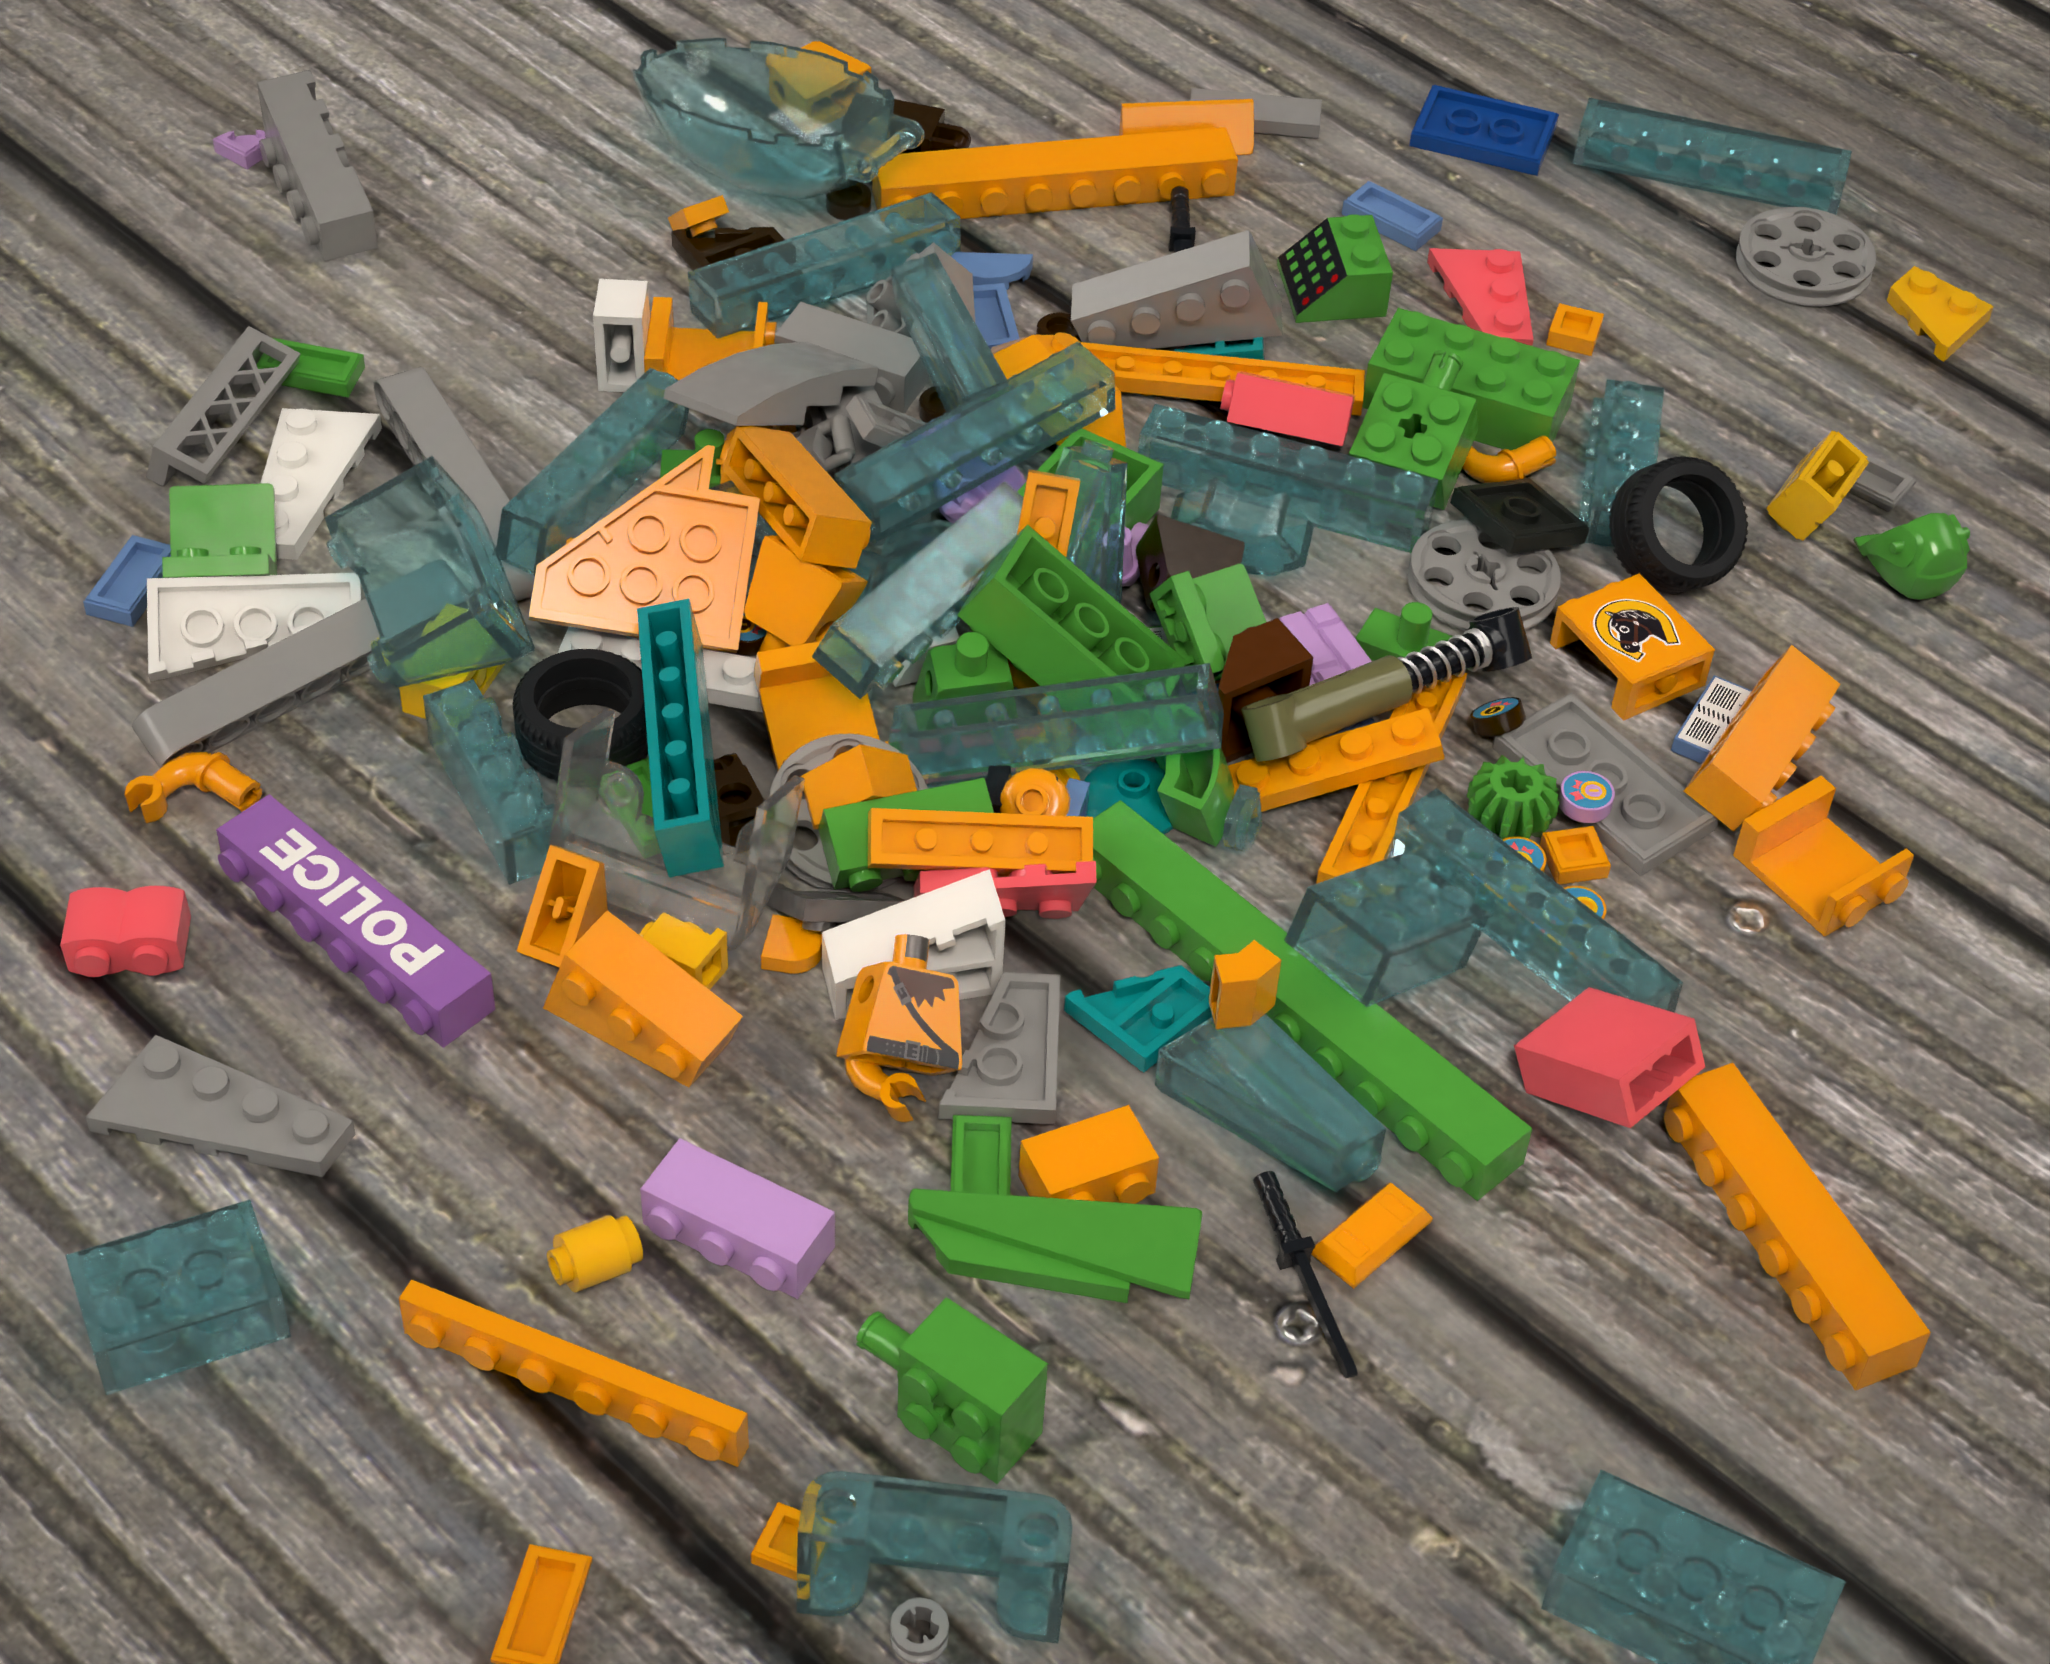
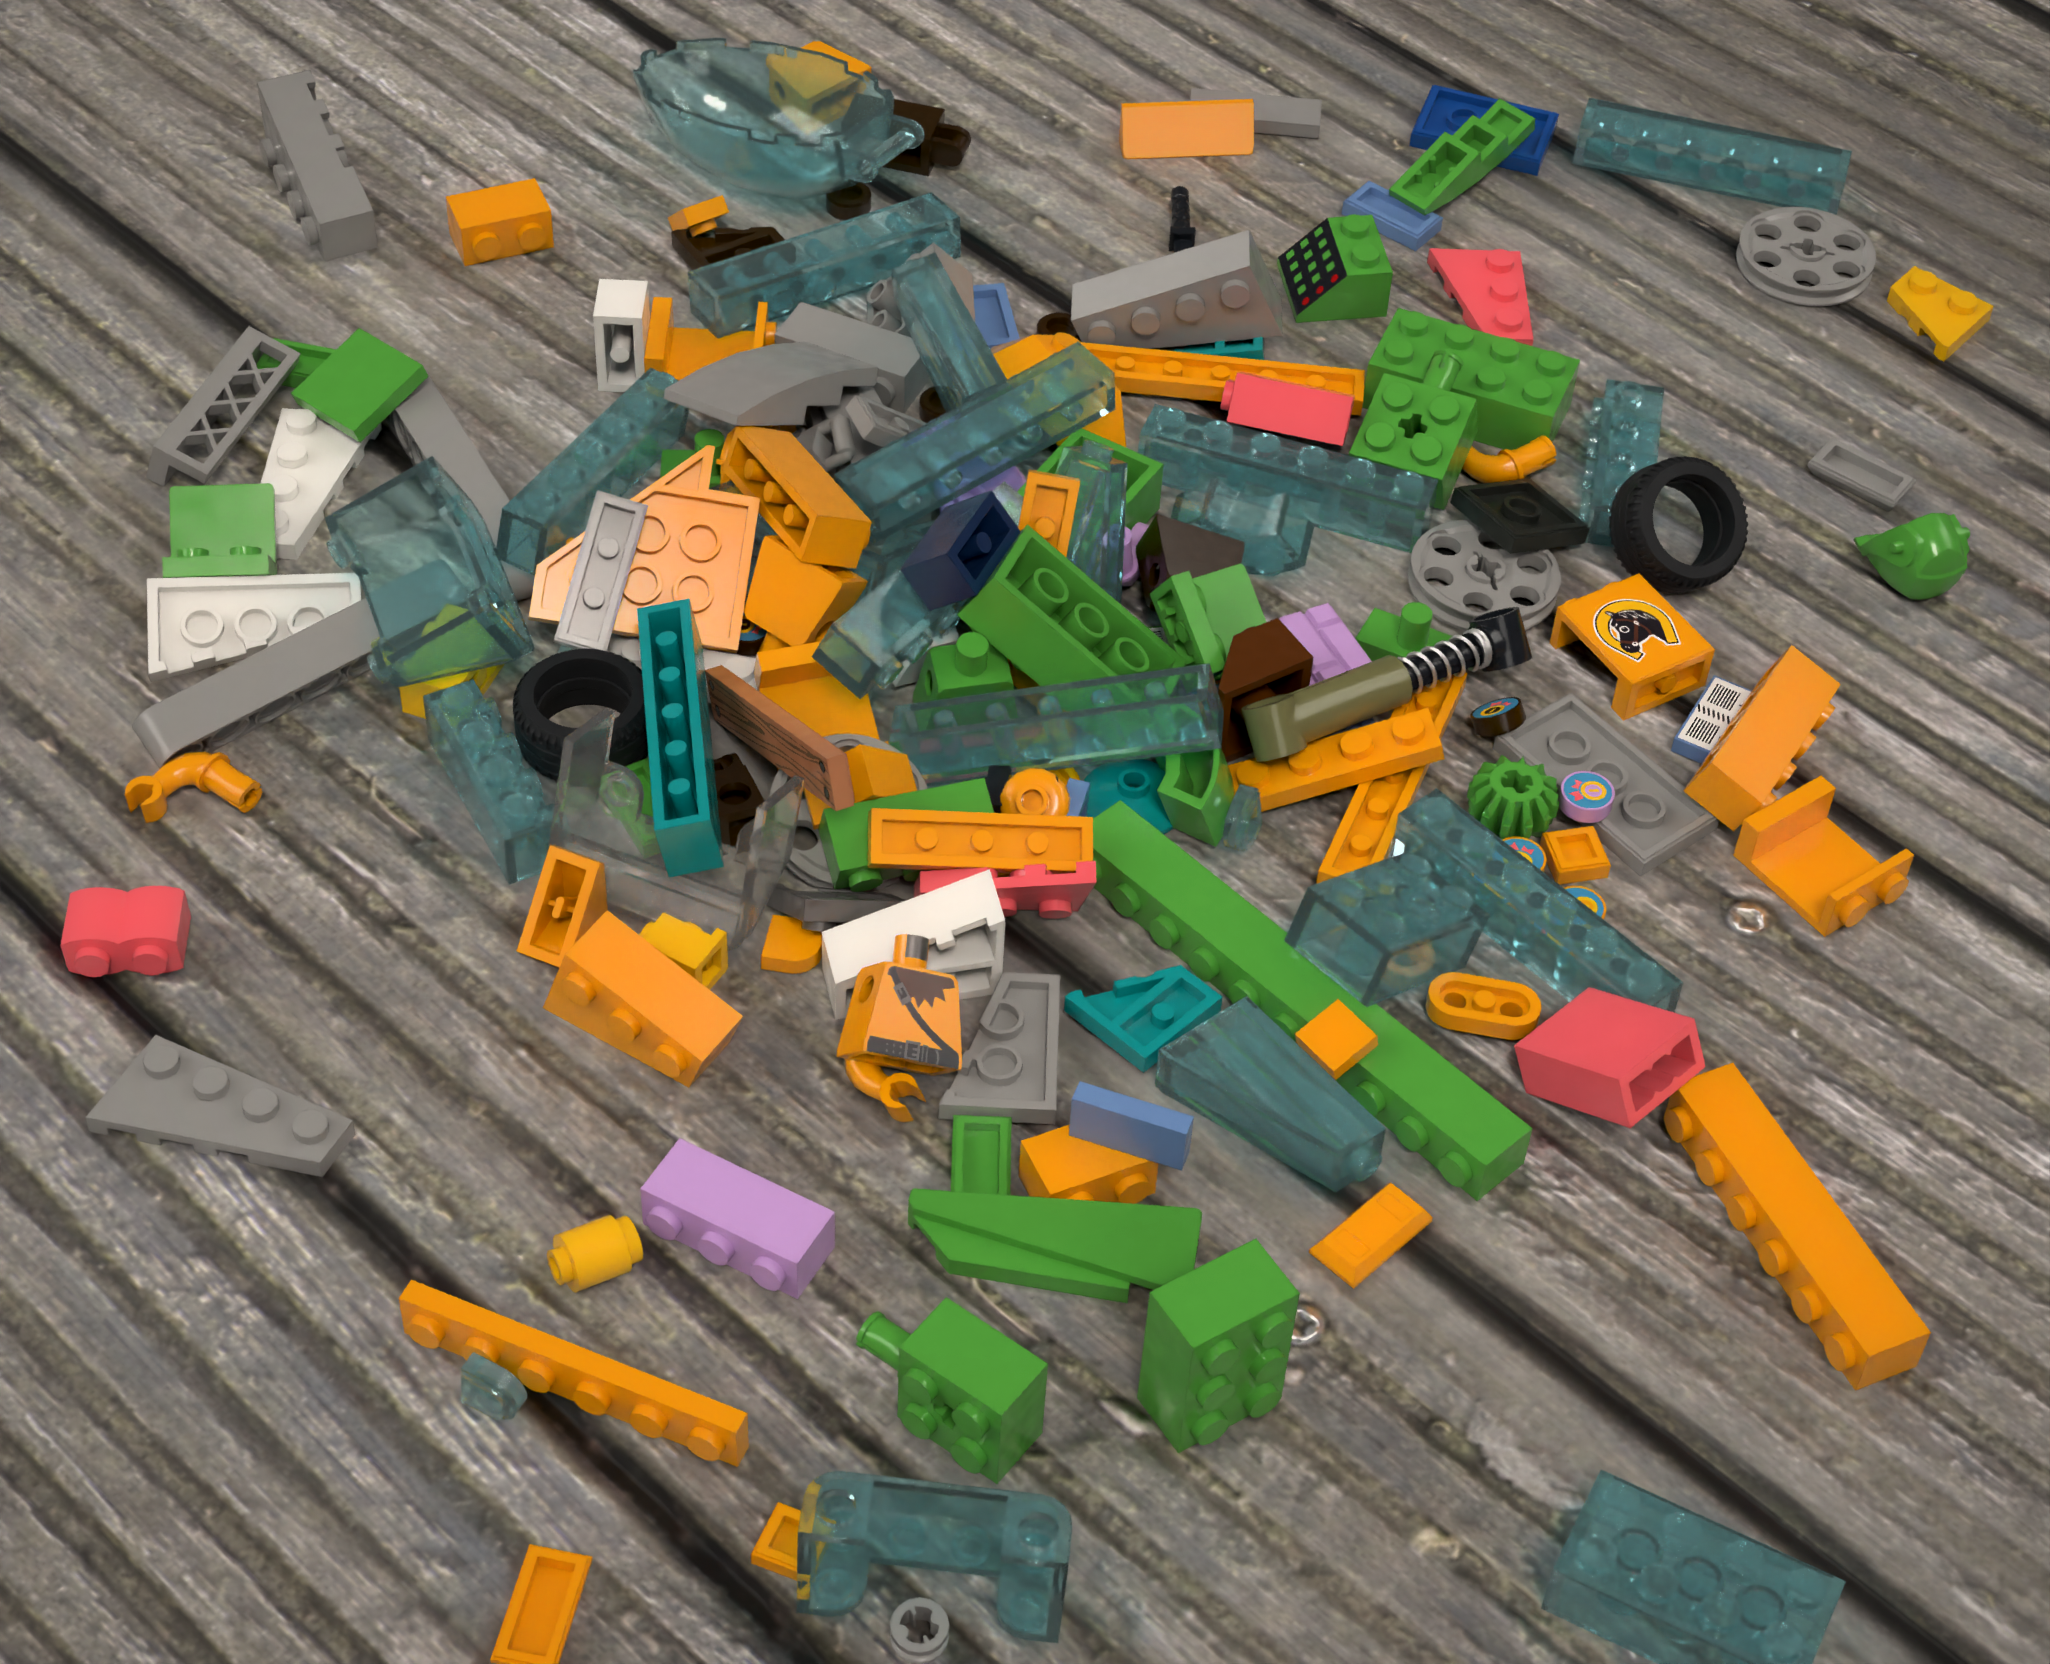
clear light blue brick [65,1199,291,1395] -> none
medium blue tile [83,535,171,627] -> none
lavender tile [213,130,265,169] -> none
medium lavender brick [216,794,495,1048] -> none
light orange brick [872,127,1238,226] -> none
medium blue tile [945,251,1033,290] -> none
light orange piece [1209,940,1282,1029] -> none
black sword [1253,1171,1358,1378] -> none
light orange tile [1546,303,1604,356] -> none
yellow brick [1766,430,1869,541] -> none
none -> bright green tile [291,328,429,442]
none -> light orange brick [446,178,554,266]
none -> clear light blue tile [461,1352,527,1420]
none -> light grey tile [553,490,648,651]
none -> nougat tile [705,665,855,811]
none -> dark blue brick [900,490,1021,611]
none -> medium blue tile [1069,1081,1194,1171]
none -> bright green brick [1137,1238,1300,1453]
none -> light orange tile [1295,999,1378,1080]
none -> bright green slope [1389,98,1535,216]
none -> light orange plate [1425,972,1541,1040]

